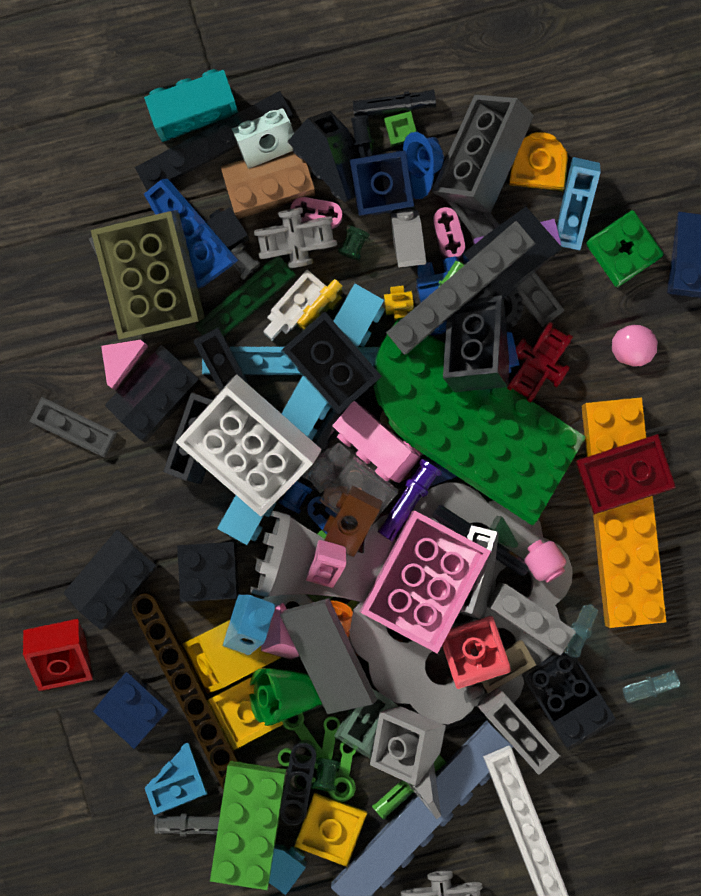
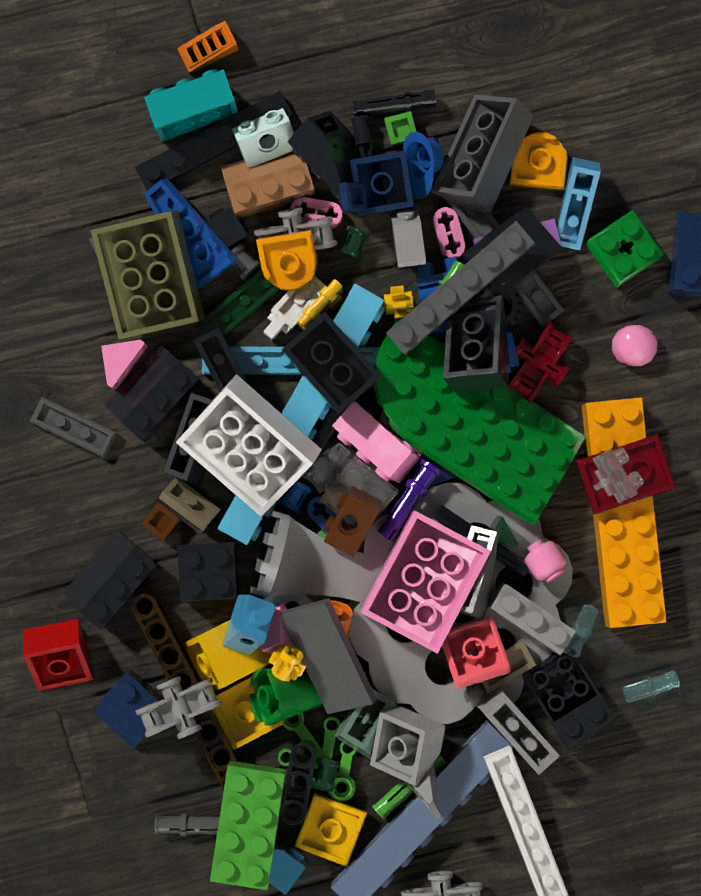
dark azure wing [145,743,208,815] -> none
bright pink slope [306,540,346,588] -> none
none -> light grey axle [135,676,223,739]
none -> reddish brown plate [141,502,181,541]
none -> dark tan plate [159,477,221,531]
none -> orange slope [177,21,238,74]
none -> light orange tile [256,230,318,291]
none -> yellow gear [269,645,307,681]
none -> dark blue tile [339,182,368,212]
none -> clear hips [593,448,644,503]

